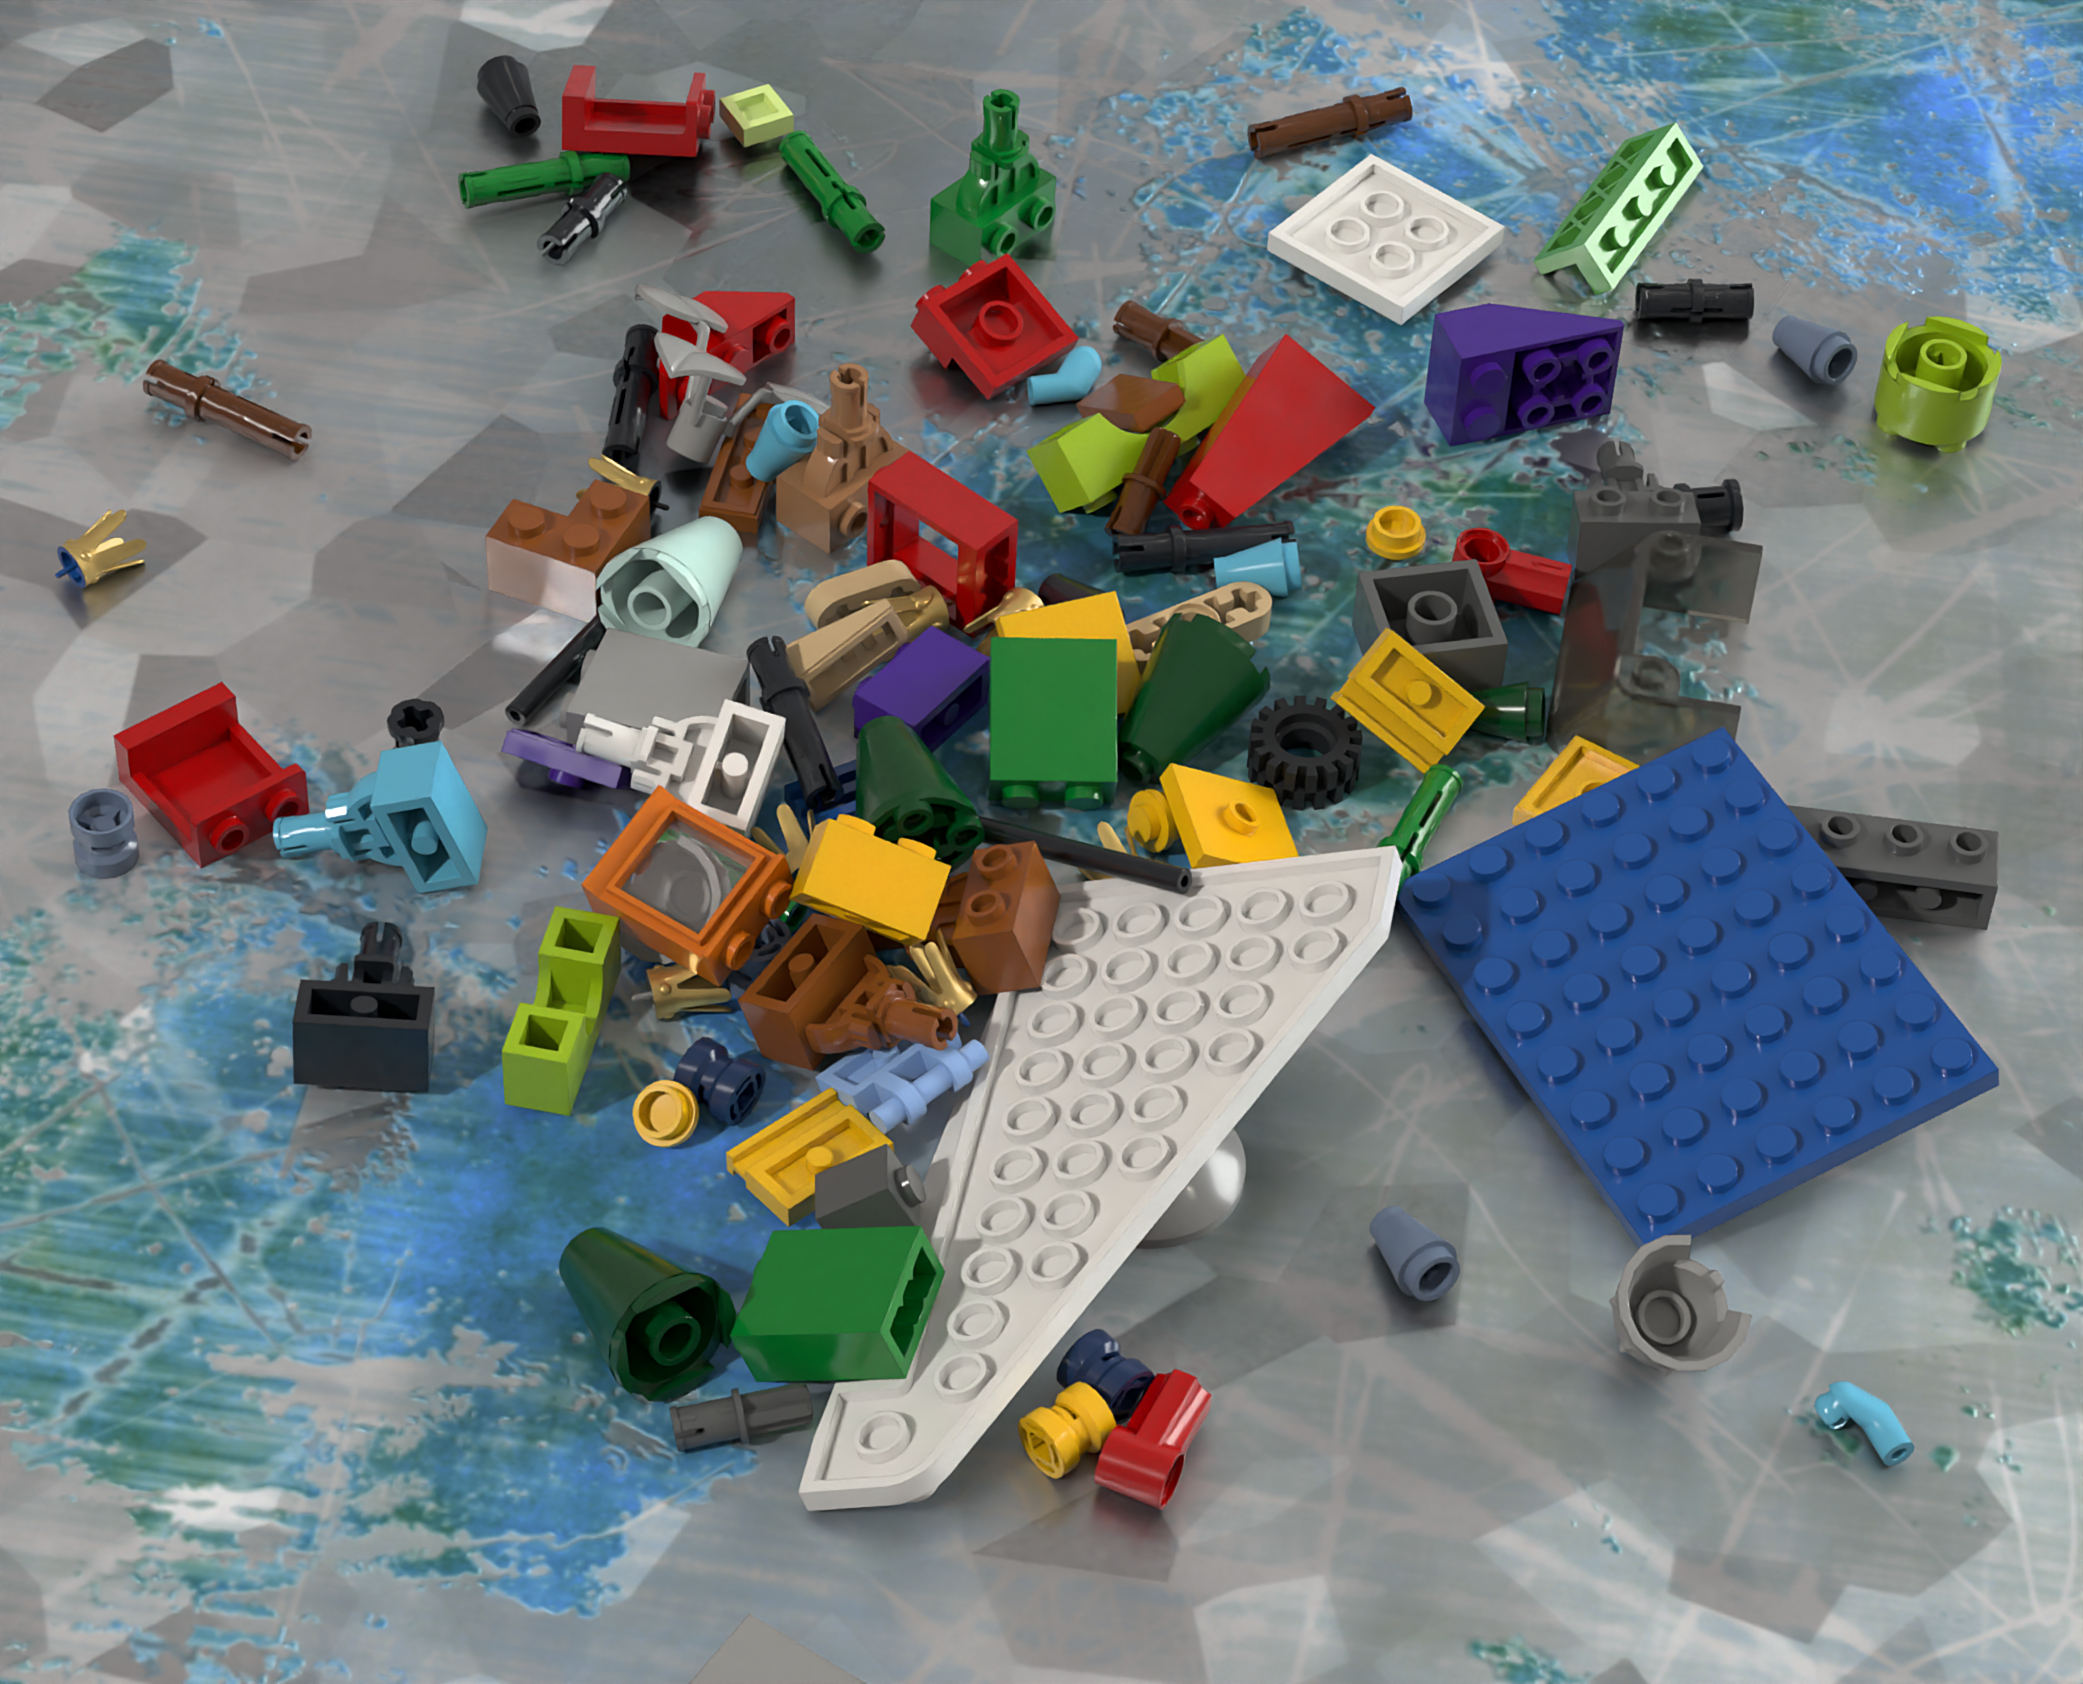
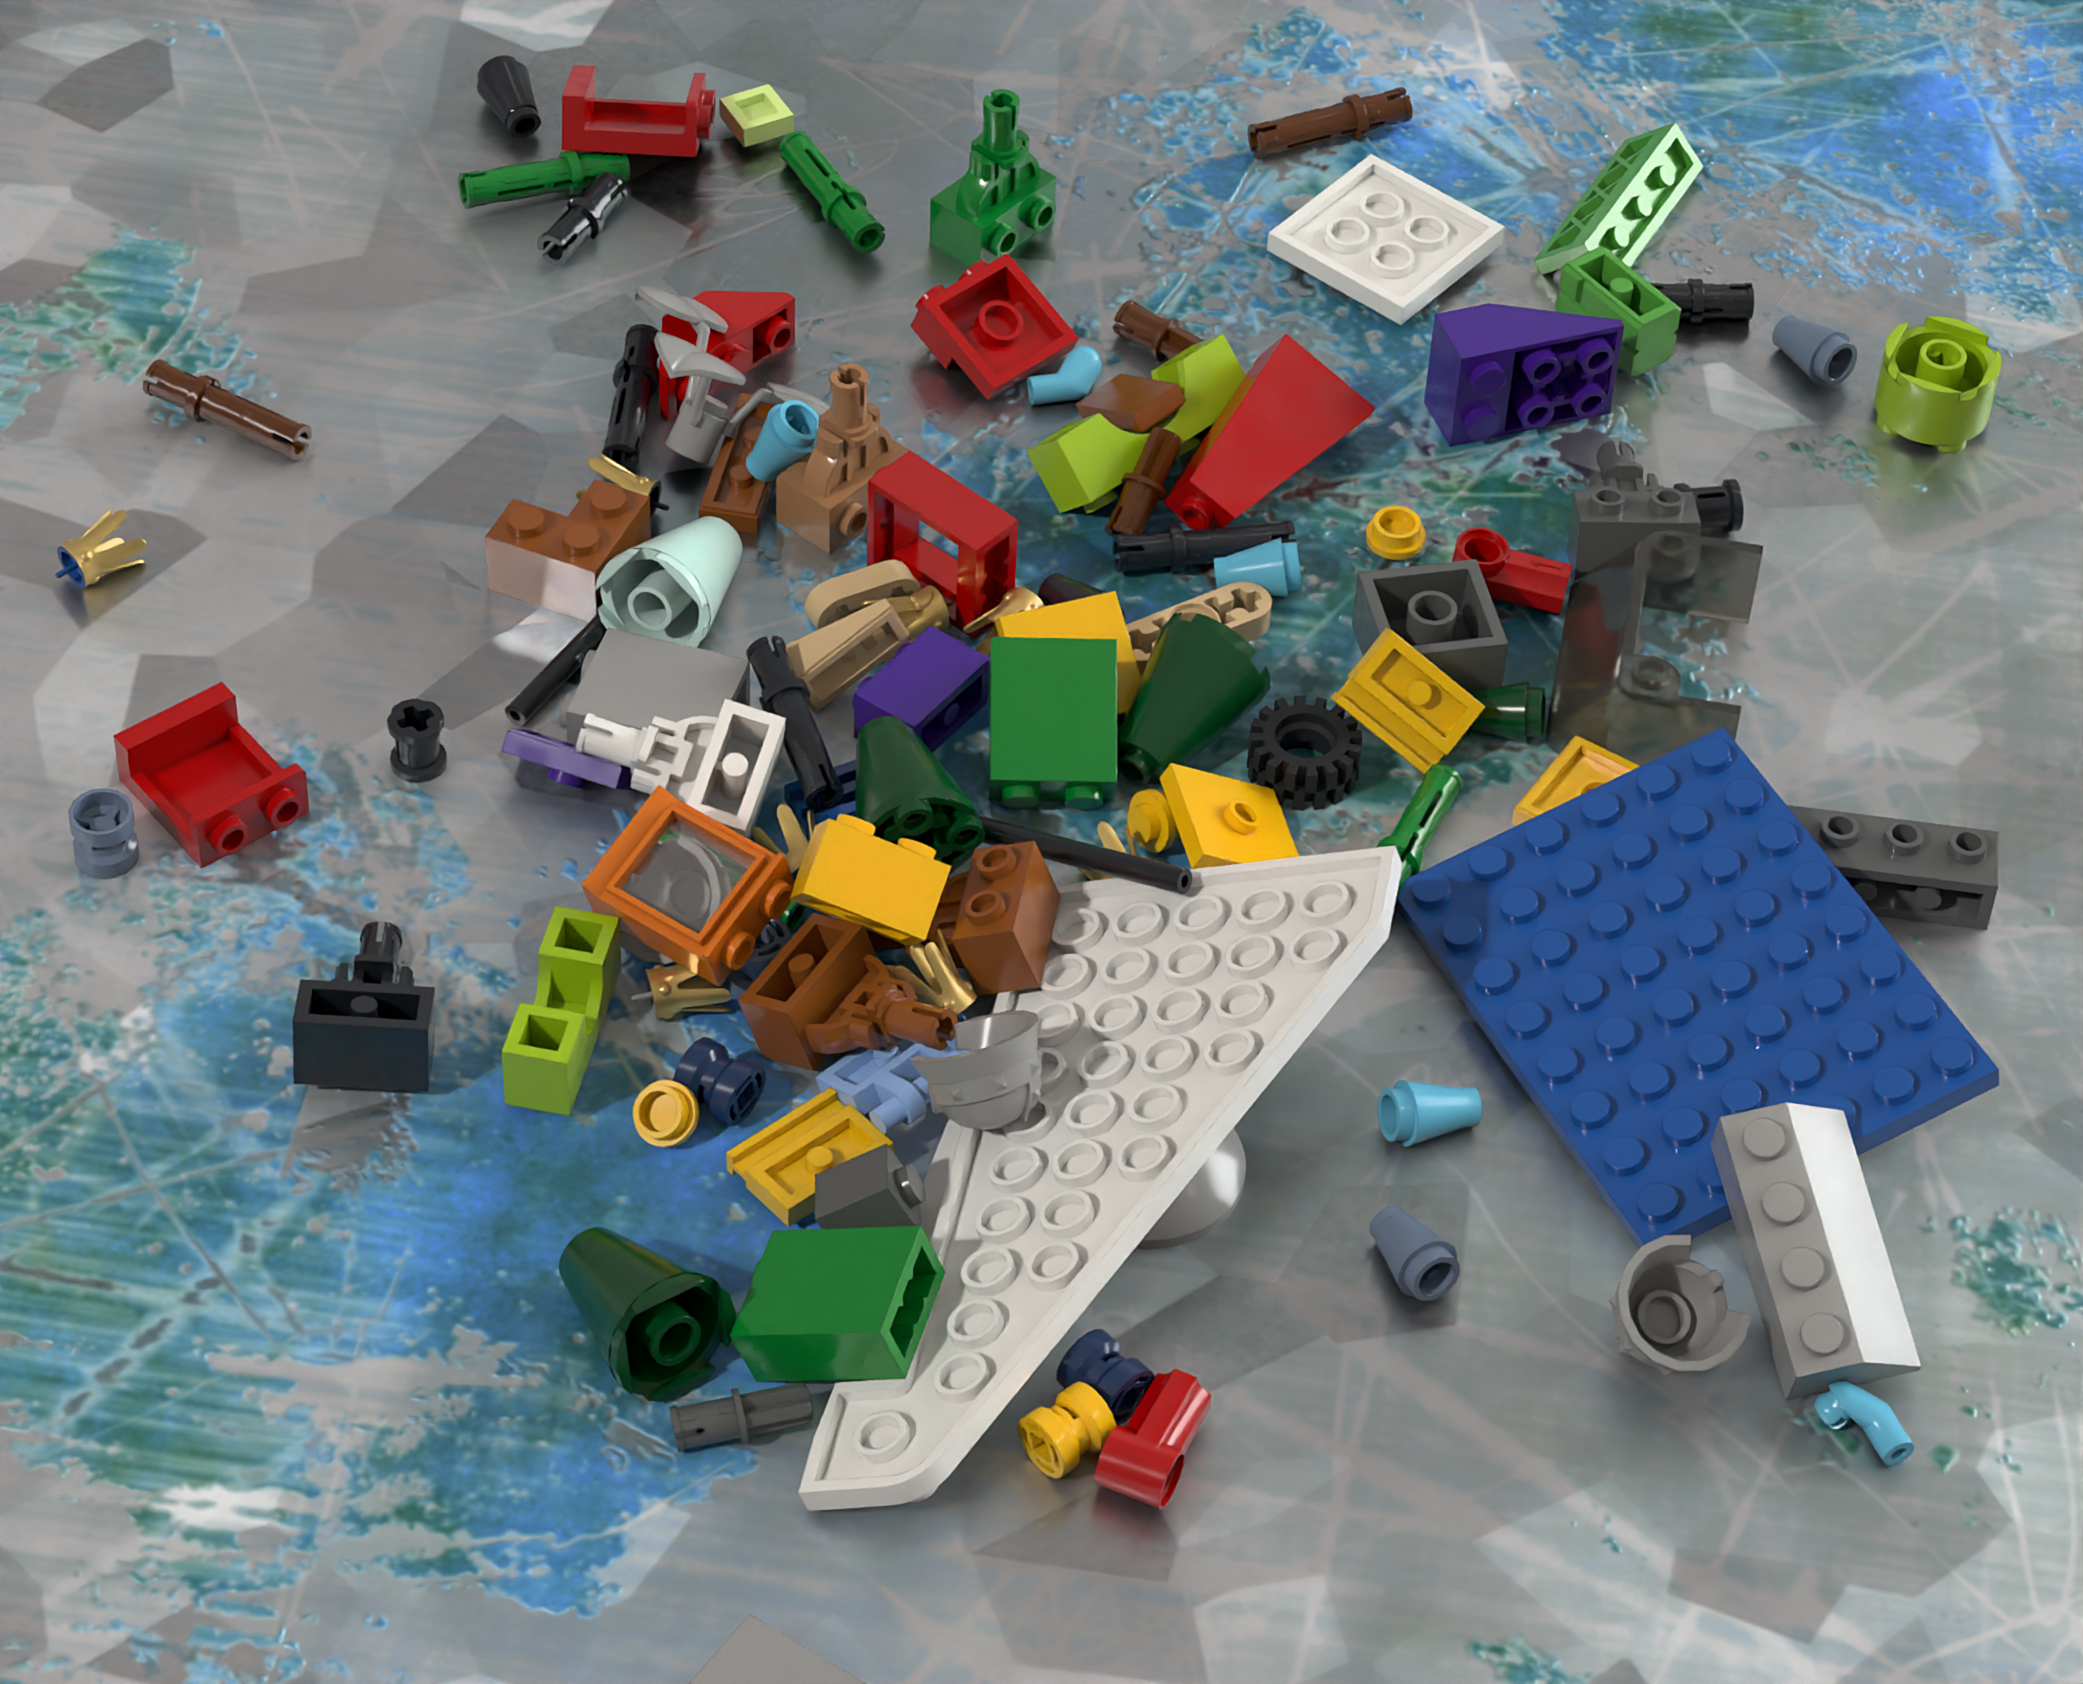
medium azure brick [273,741,488,894] -> none
none -> light grey helmet [909,1010,1044,1130]
none -> medium azure cone [1378,1080,1482,1147]
none -> bright green brick [1555,246,1681,377]
none -> light grey slope [1710,1102,1921,1400]

